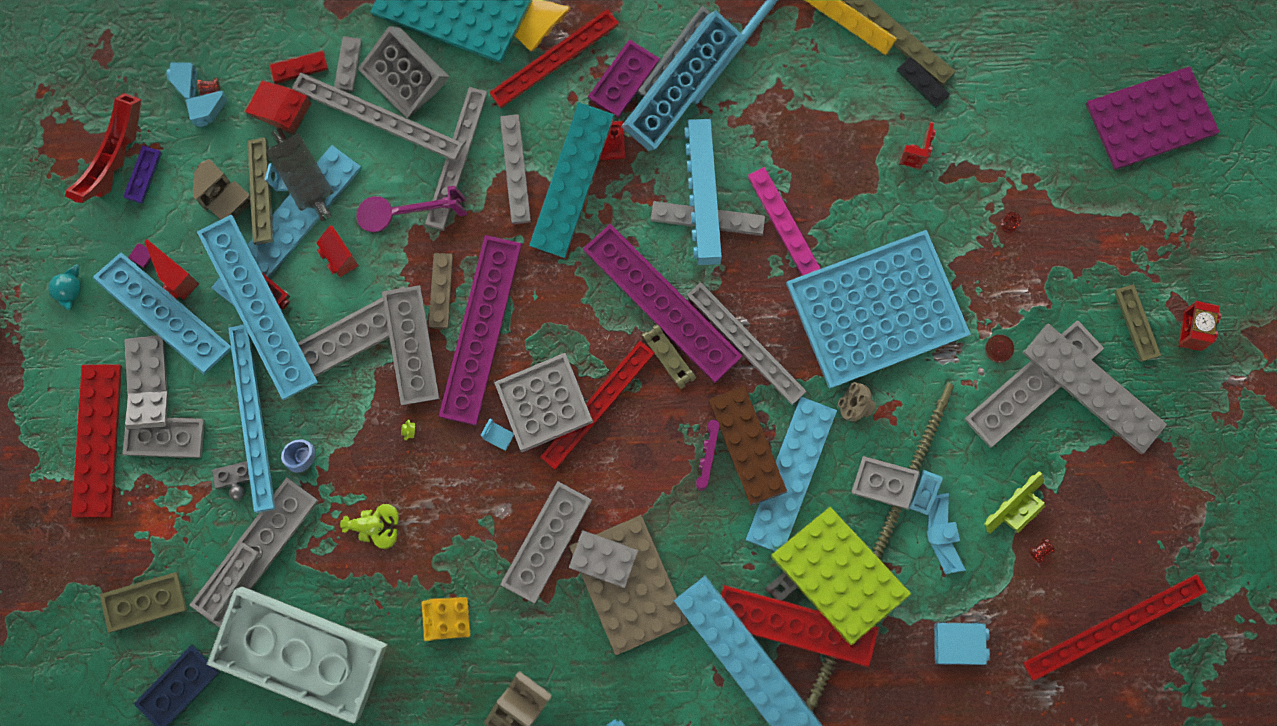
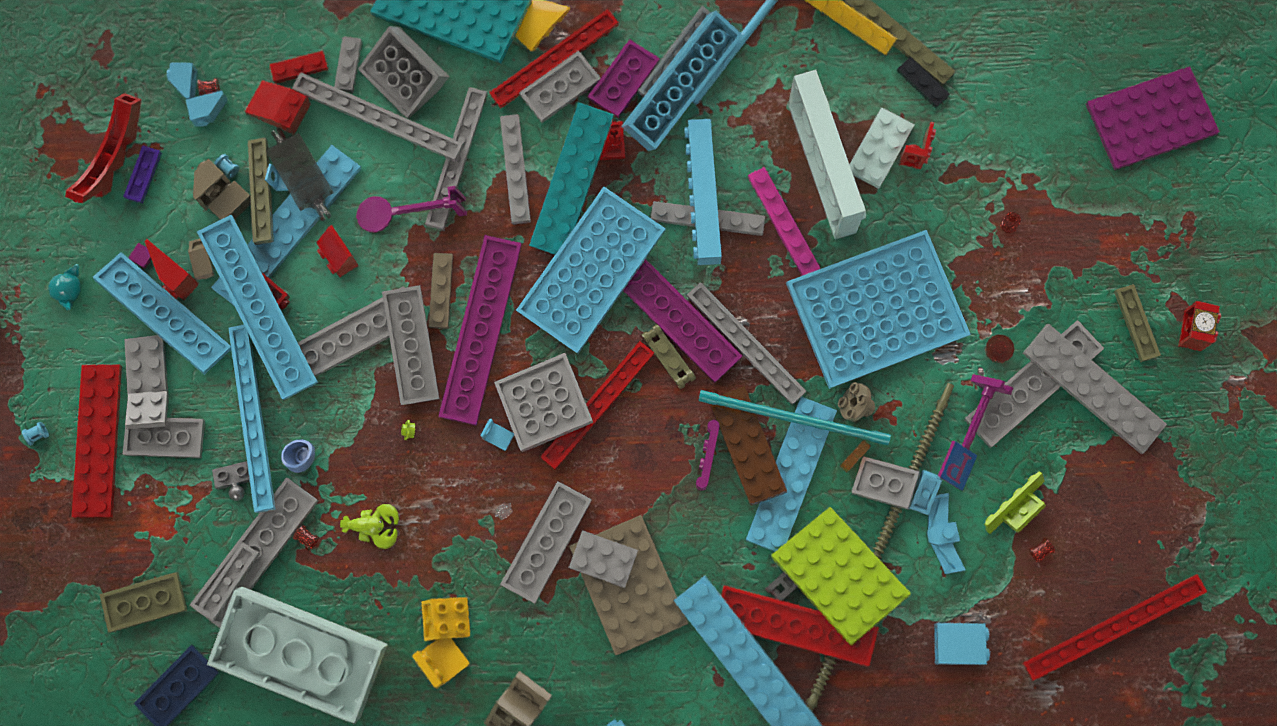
none -> medium azure bush [22,422,49,446]
none -> dark tan slope [188,239,215,280]
none -> medium azure bush [214,154,240,179]
none -> clear red bush [293,525,319,551]
none -> yellow bracket [412,638,470,688]
none -> medium azure plate [516,187,666,354]
none -> light grey plate [519,51,601,123]
none -> teal piece [698,390,891,446]
none -> light aqua piece [788,70,866,239]
none -> clear orange beam [840,440,871,472]
none -> light aqua plate [849,108,914,189]
none -> magenta piece [938,374,1014,491]

